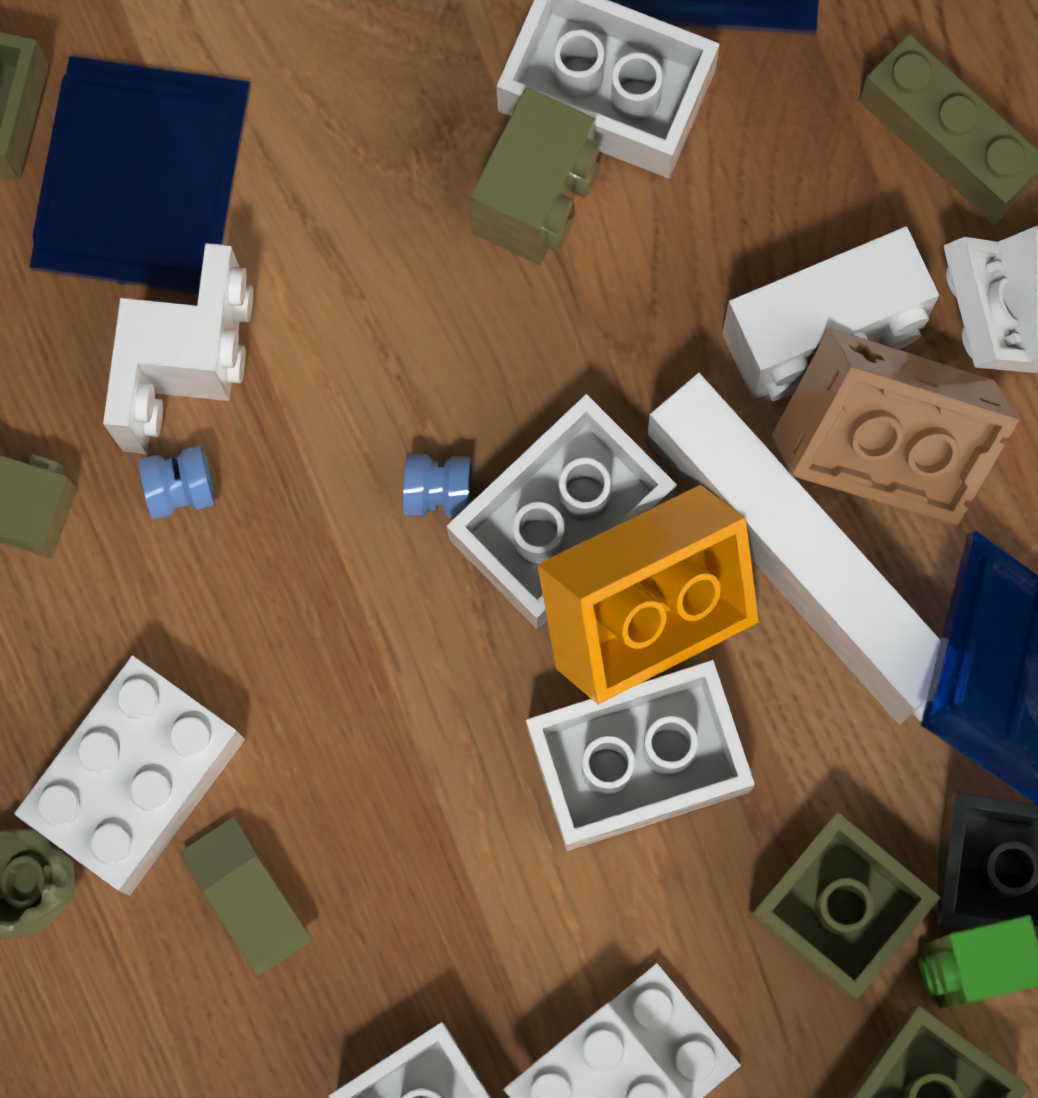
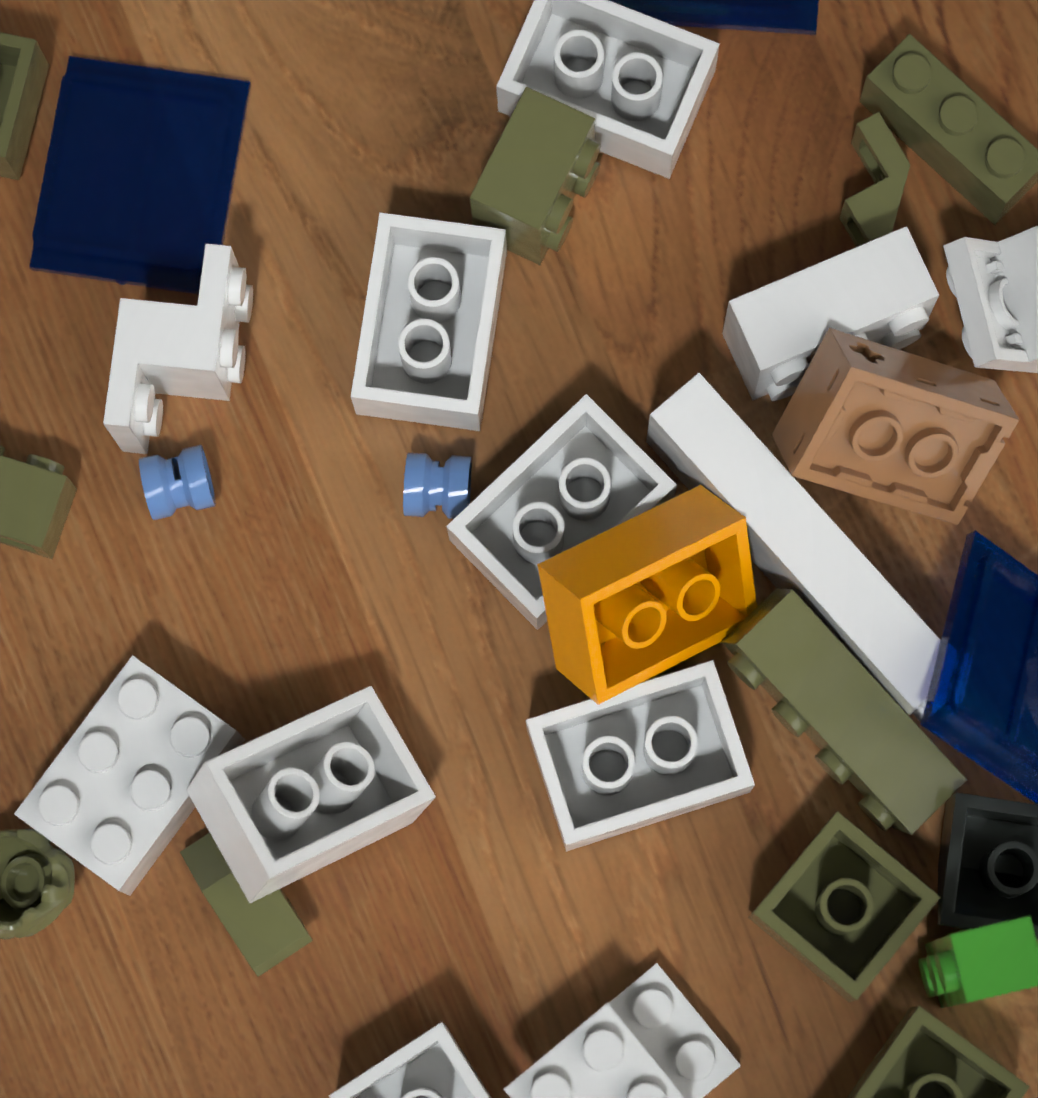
none -> white brick [186,686,436,903]
none -> white brick [351,213,507,431]
none -> olive brick [722,588,967,834]
none -> olive slope [839,112,911,247]

